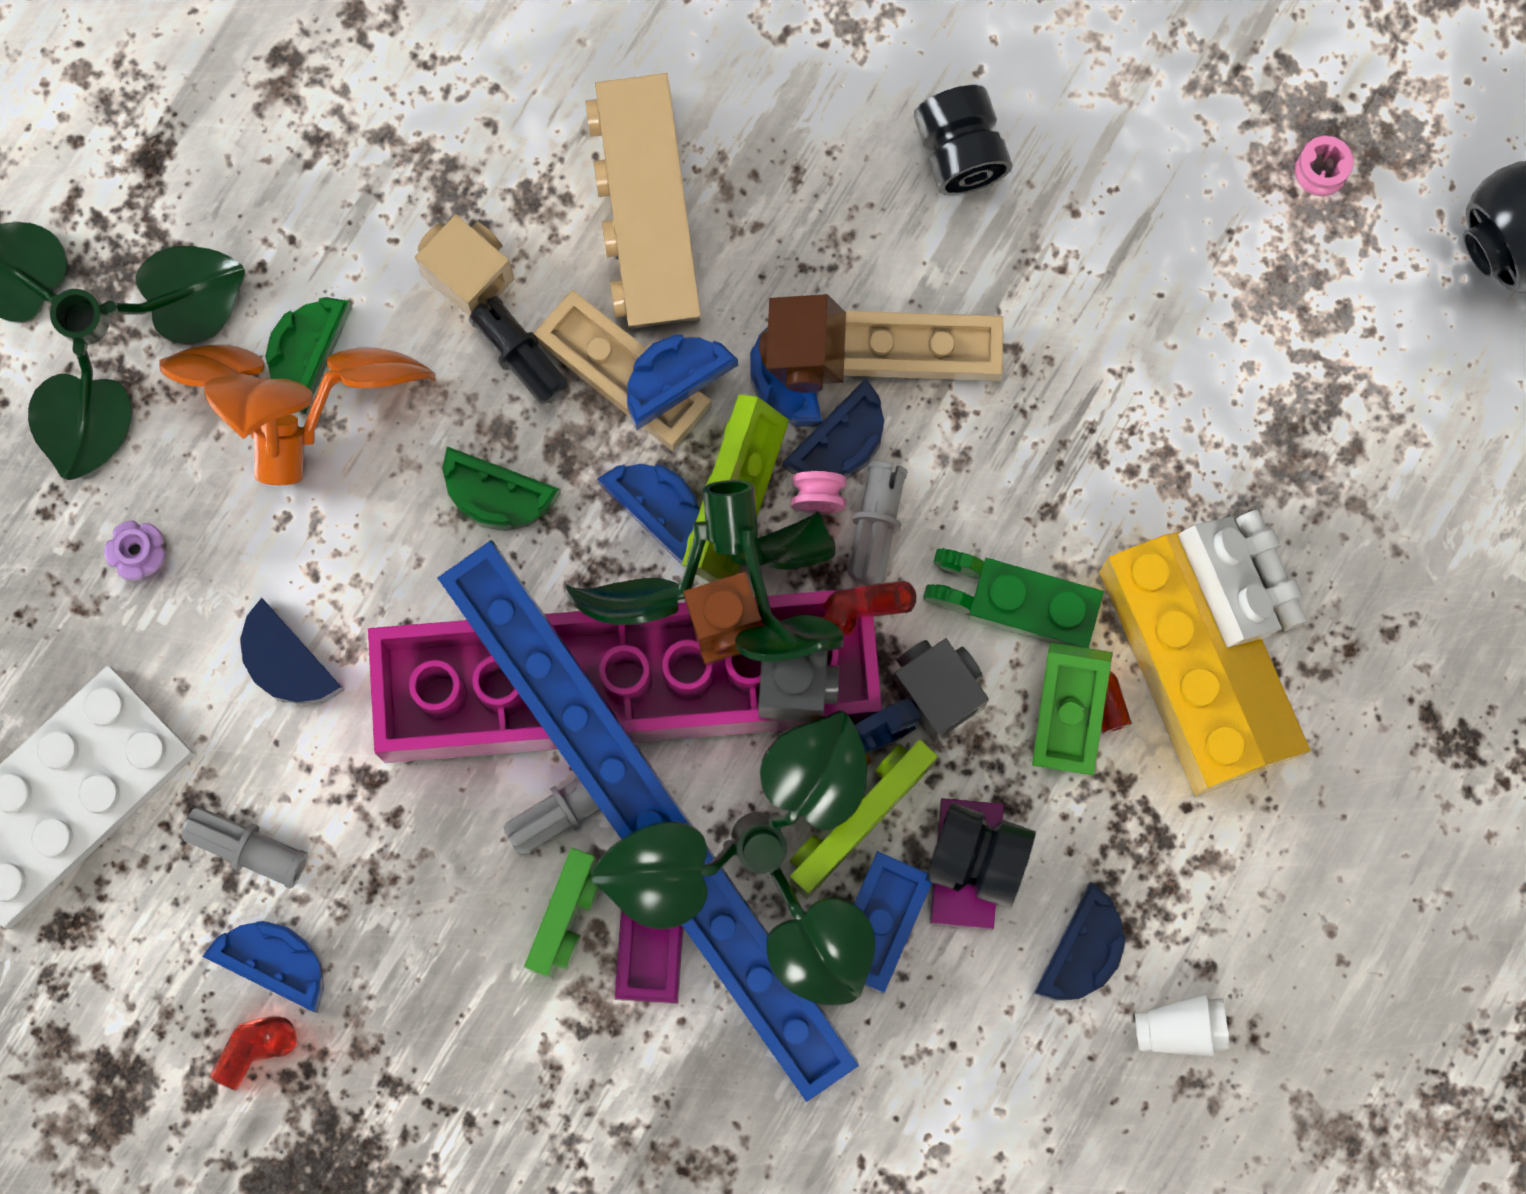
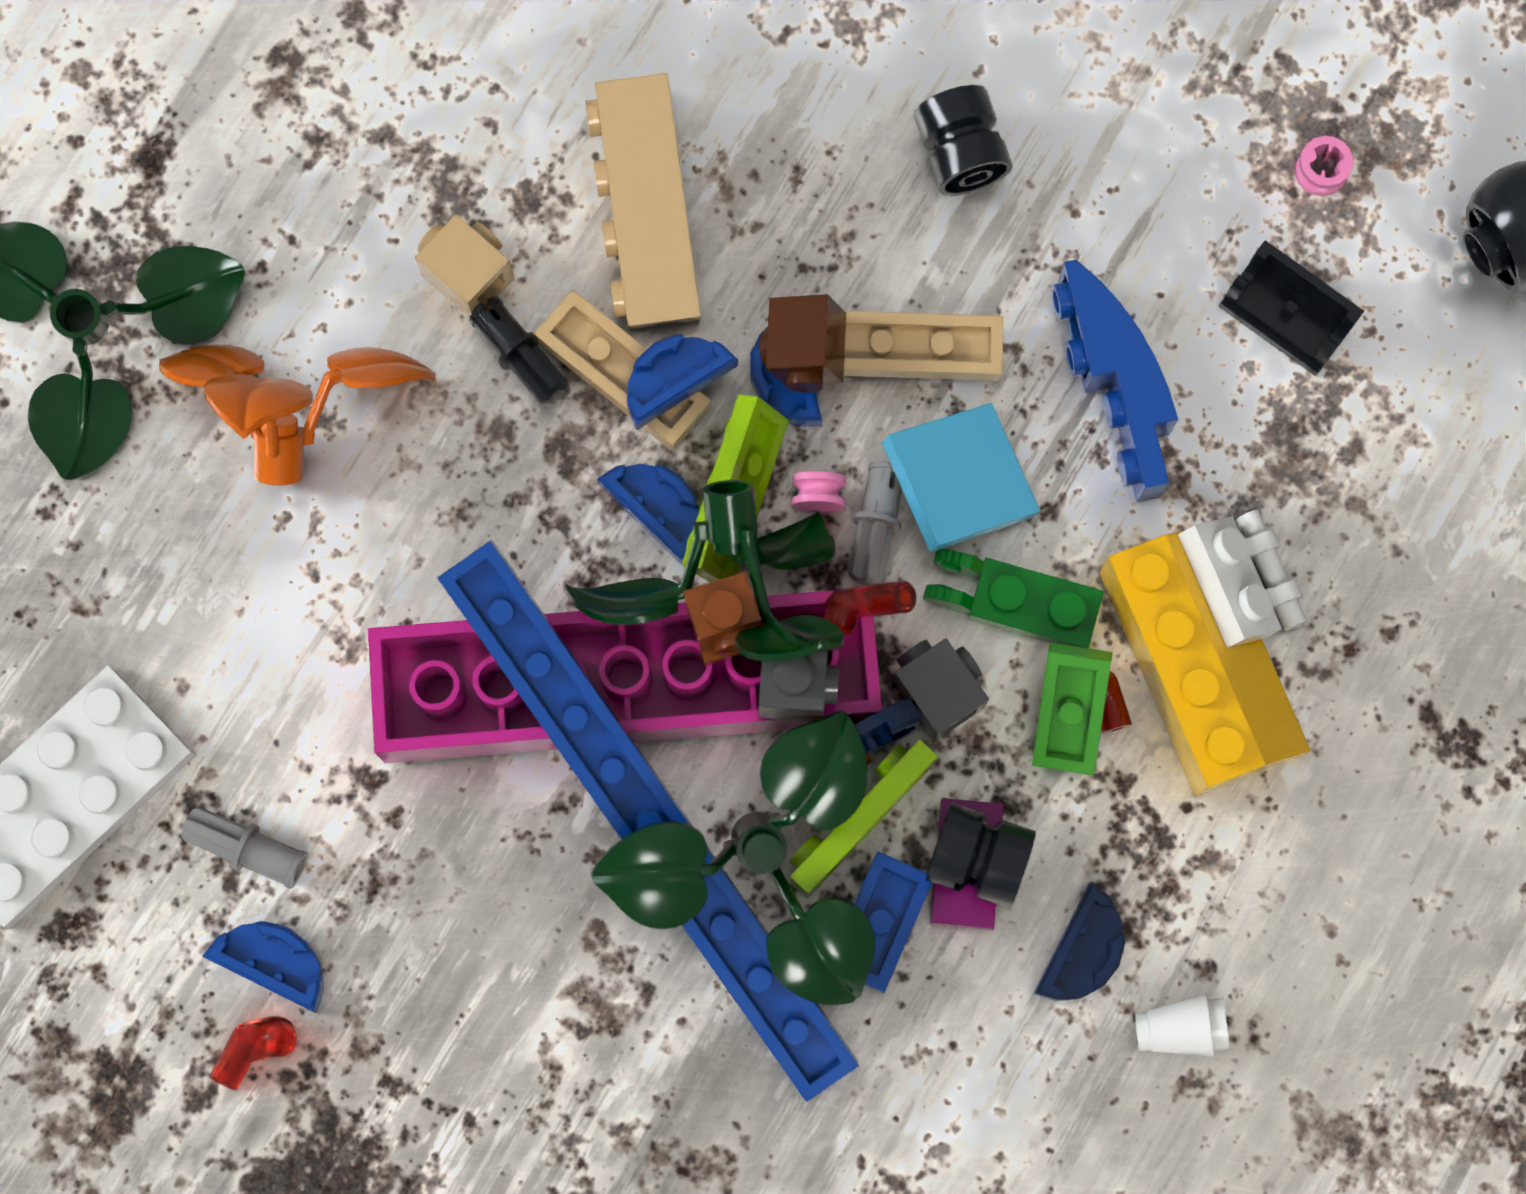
lavender plate [104,521,165,580] -> none
dark blue tile [240,597,344,705] -> none
green tile [265,297,352,414] -> none
green tile [442,446,561,531] -> none
light grey axle [503,779,600,855] -> none
bright green plate [524,847,600,980] -> none
magenta tile [615,910,684,1004] -> none
dark blue tile [782,378,884,479] -> none
none -> medium azure tile [881,403,1040,553]
none -> blue slope [1052,260,1179,502]
none -> black hinge [1218,240,1364,377]

